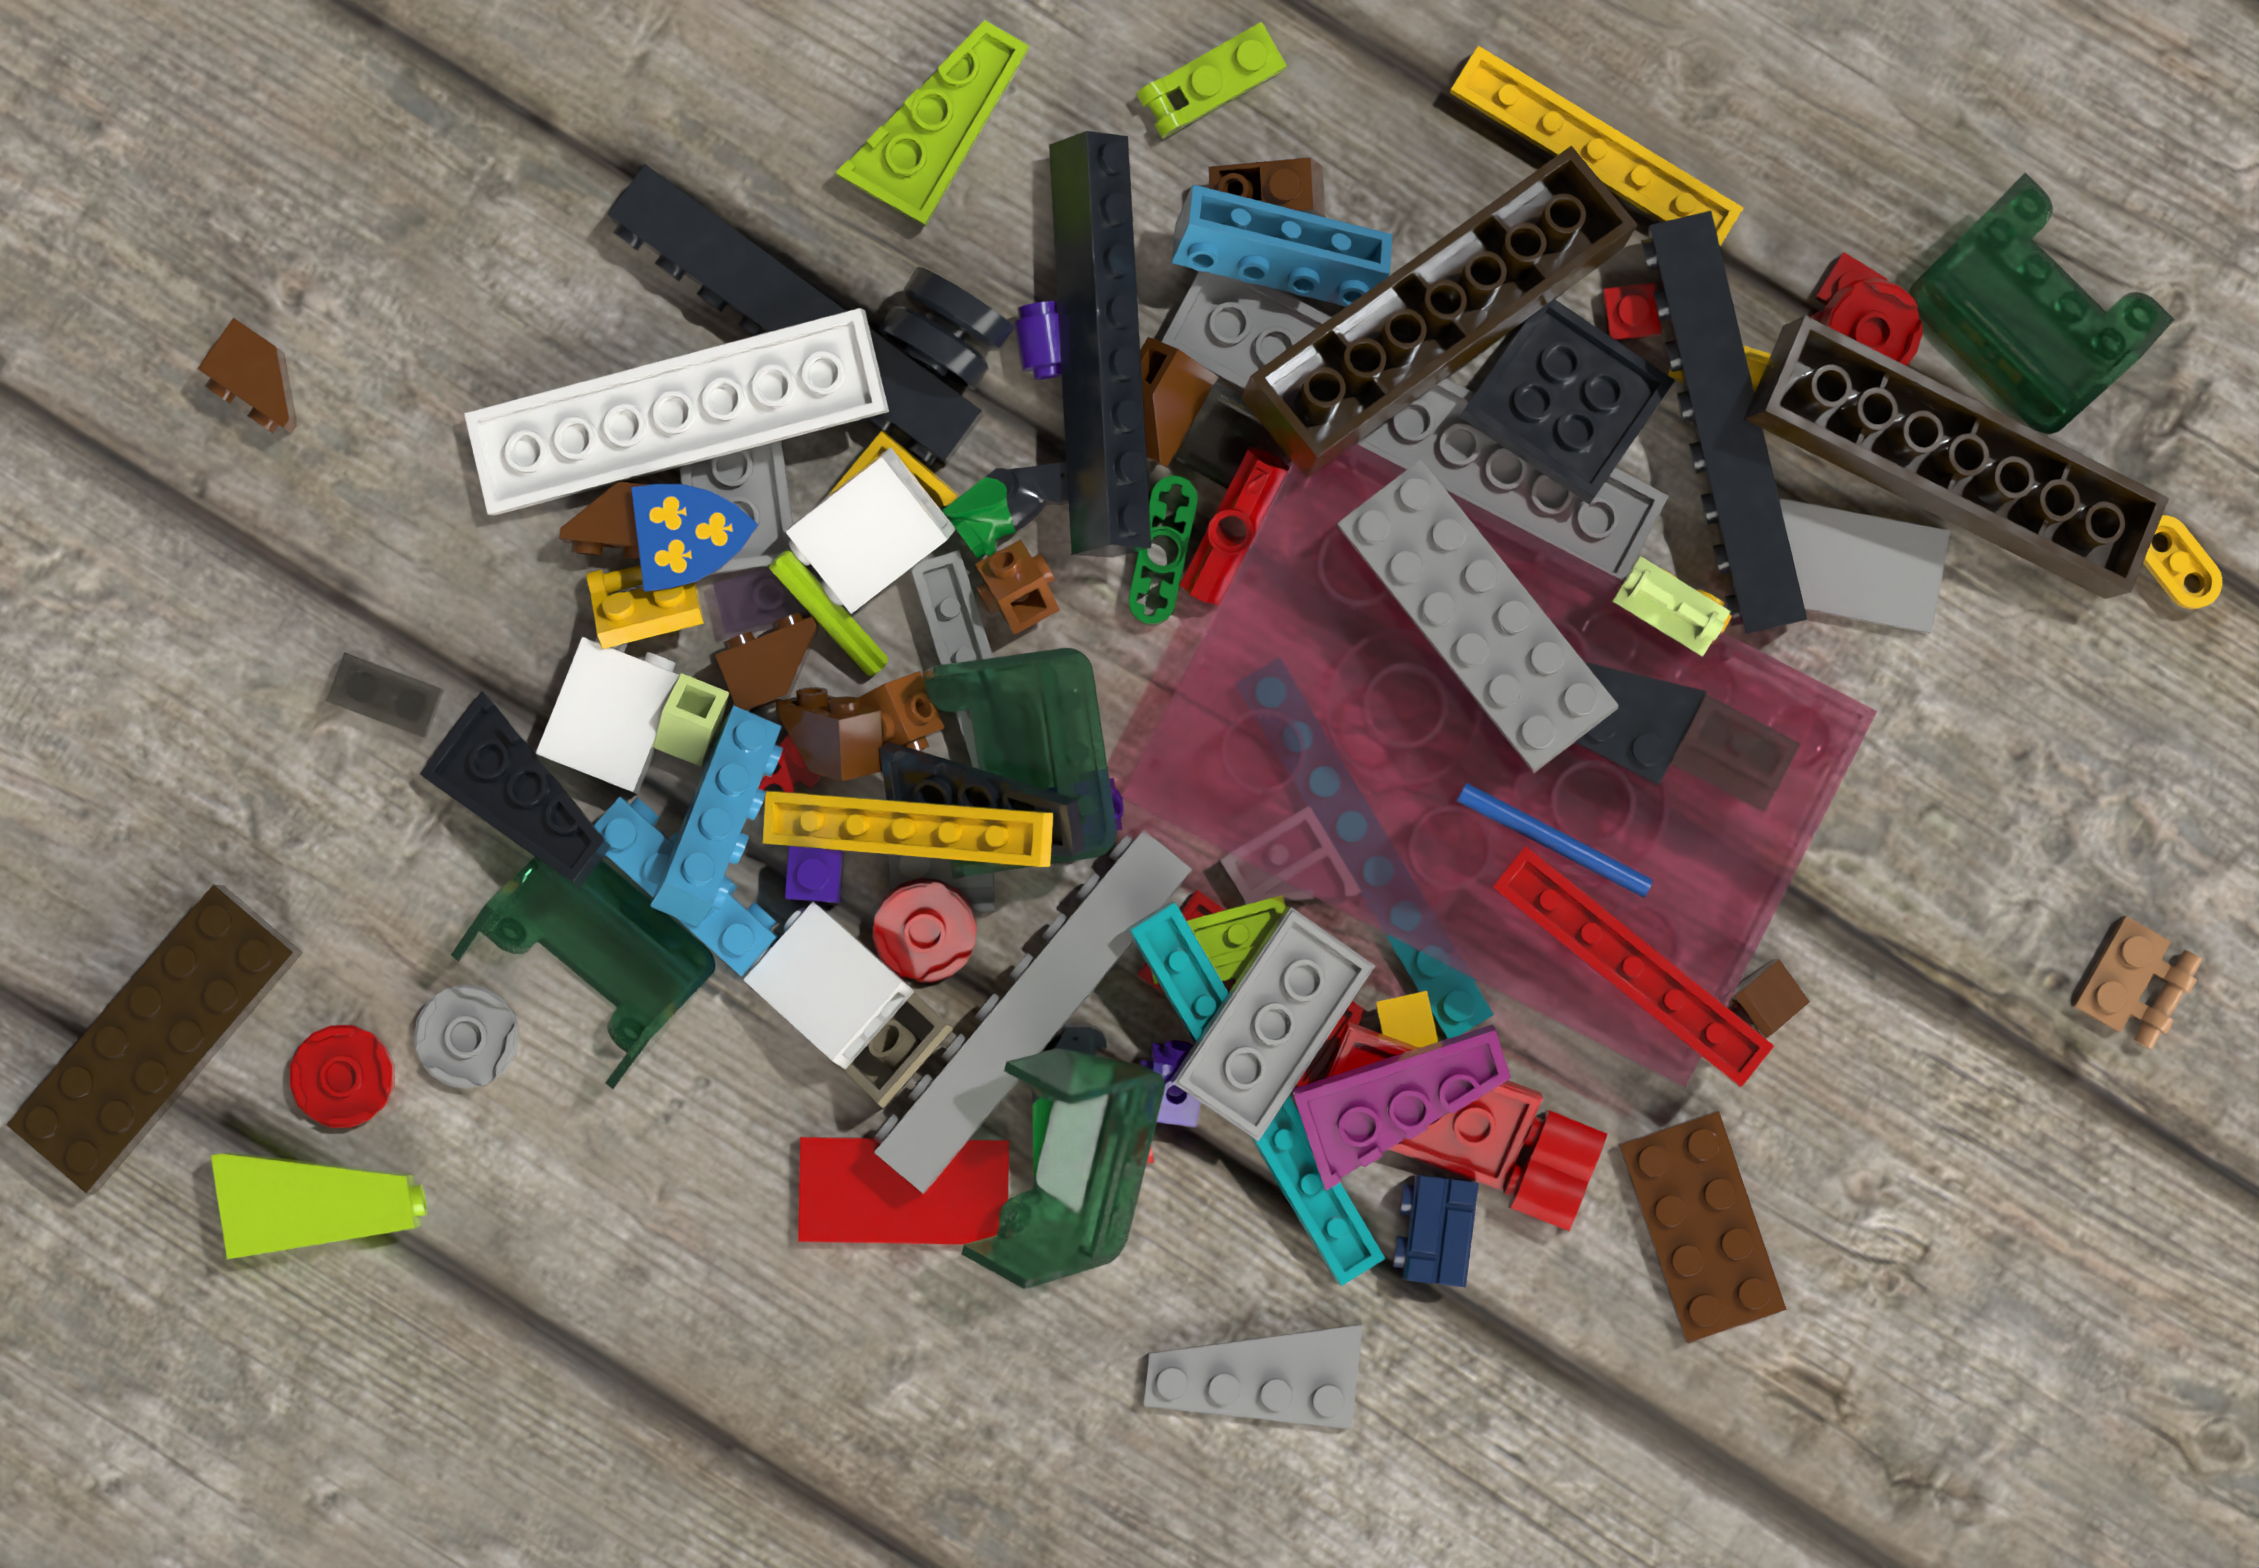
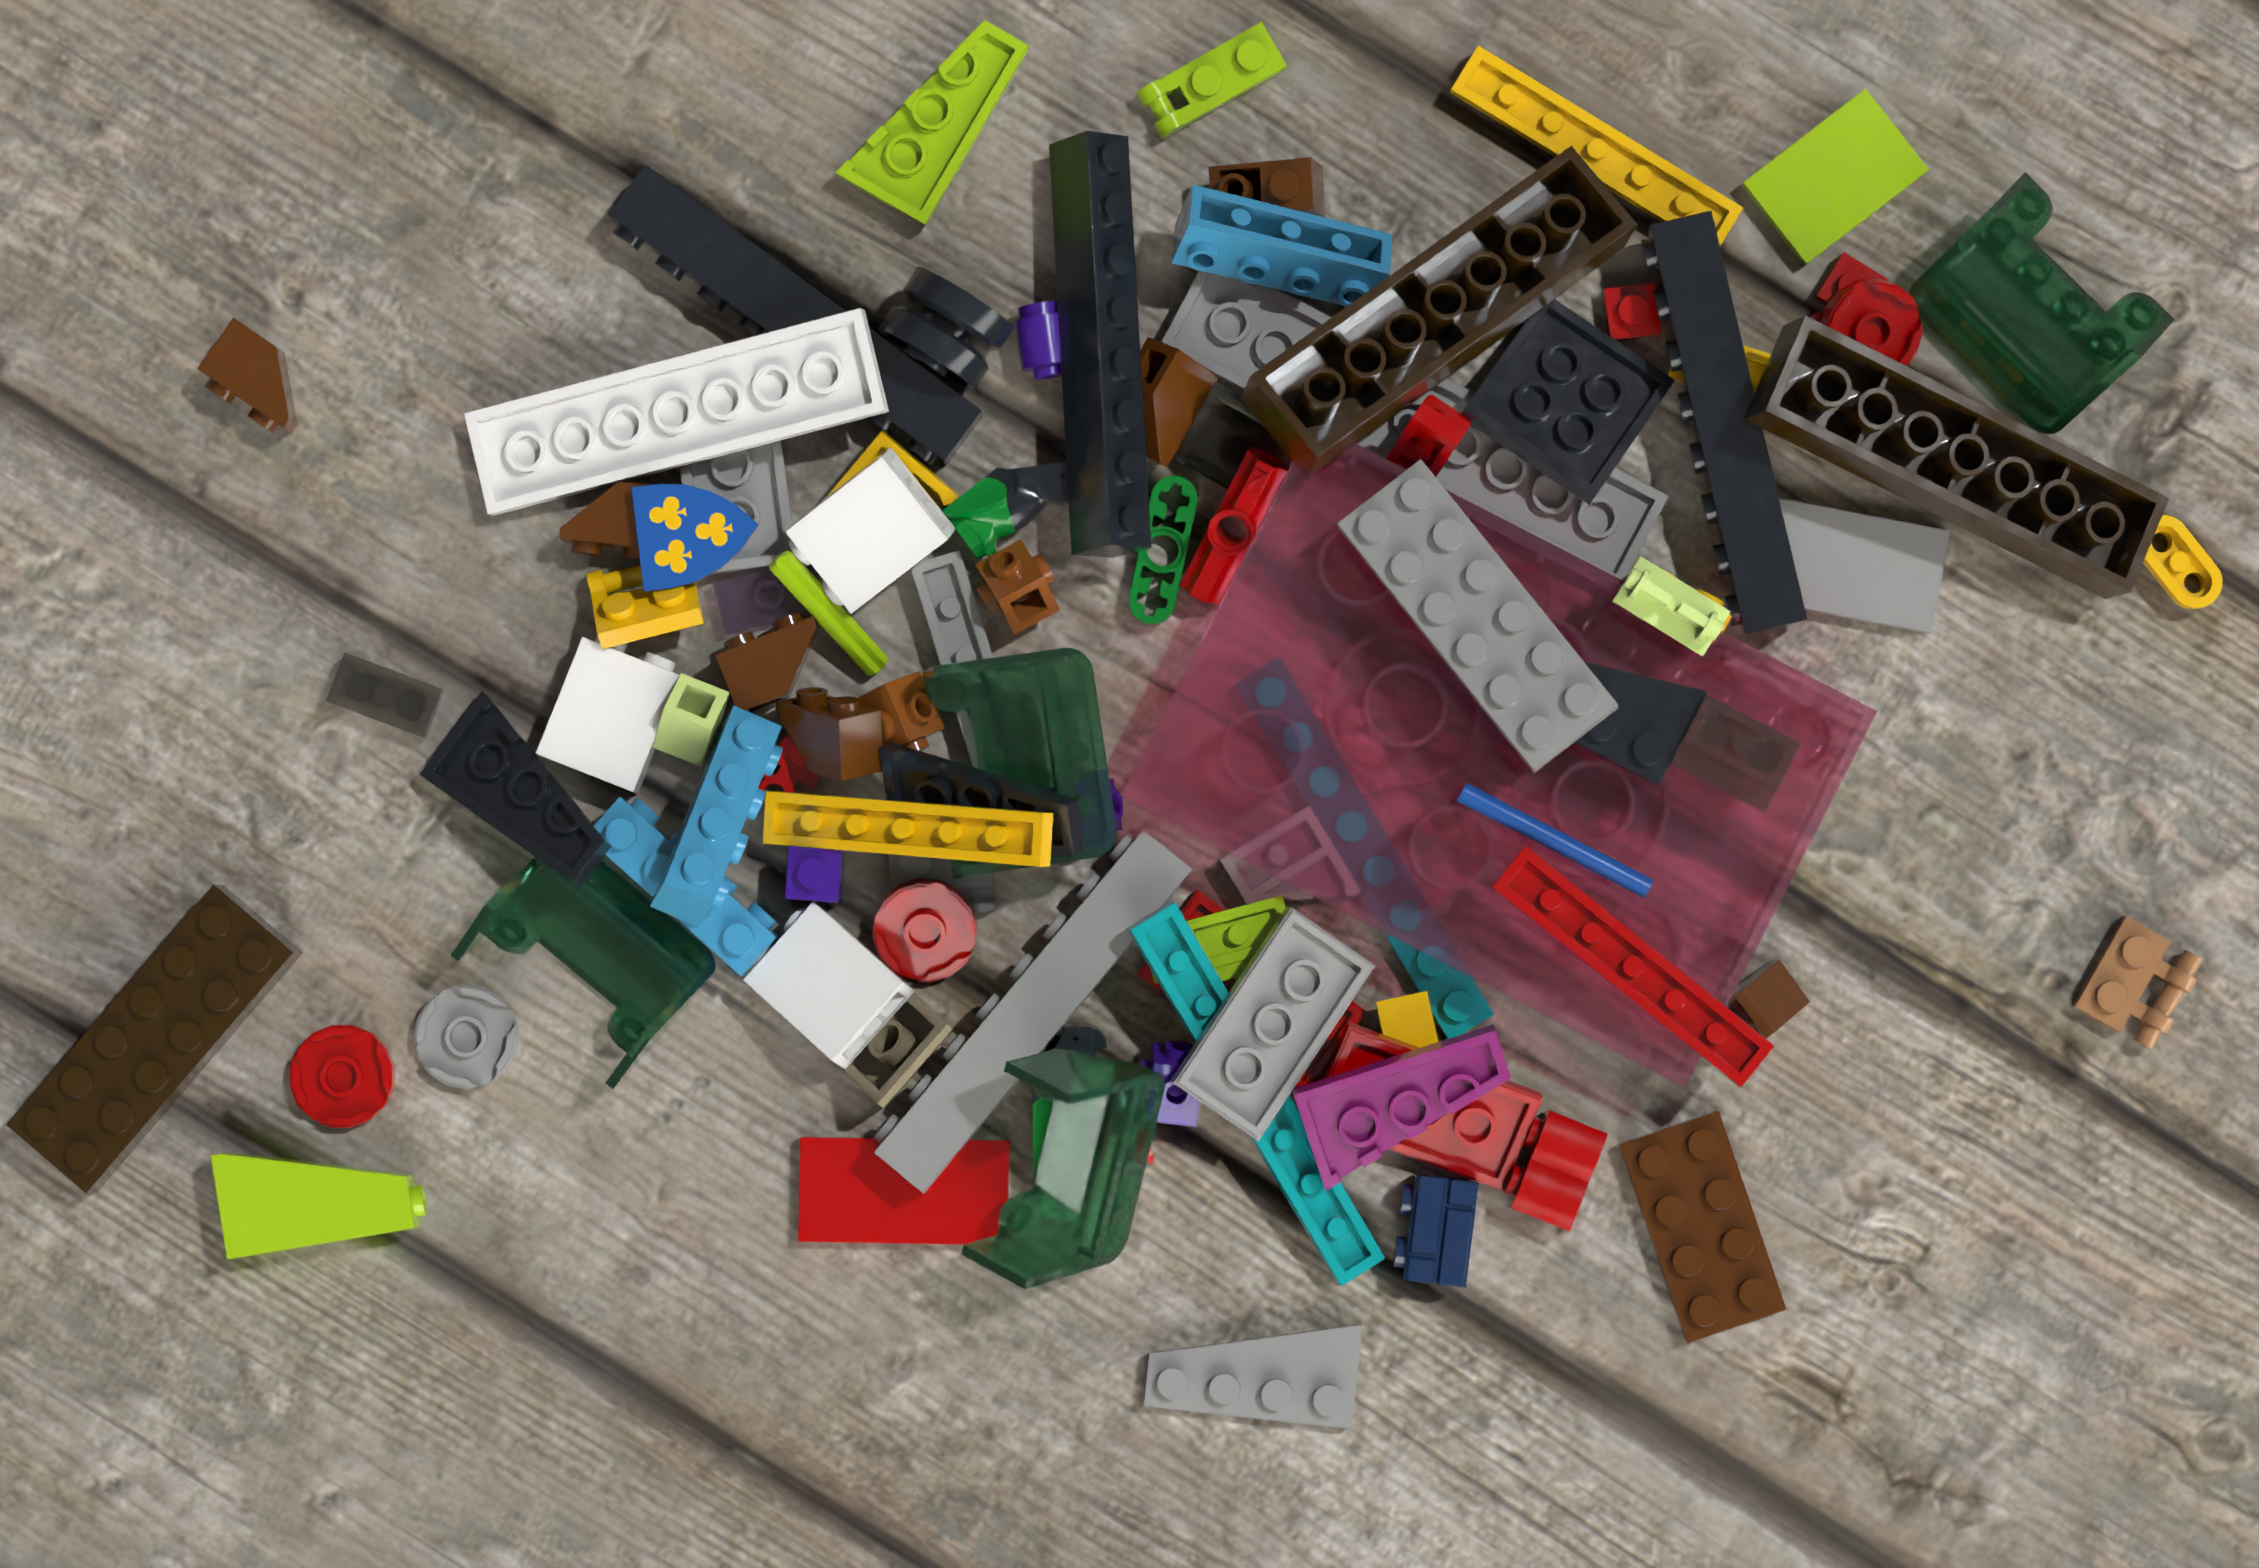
none -> red slope [1385,395,1471,477]
none -> lime tile [1741,88,1929,267]

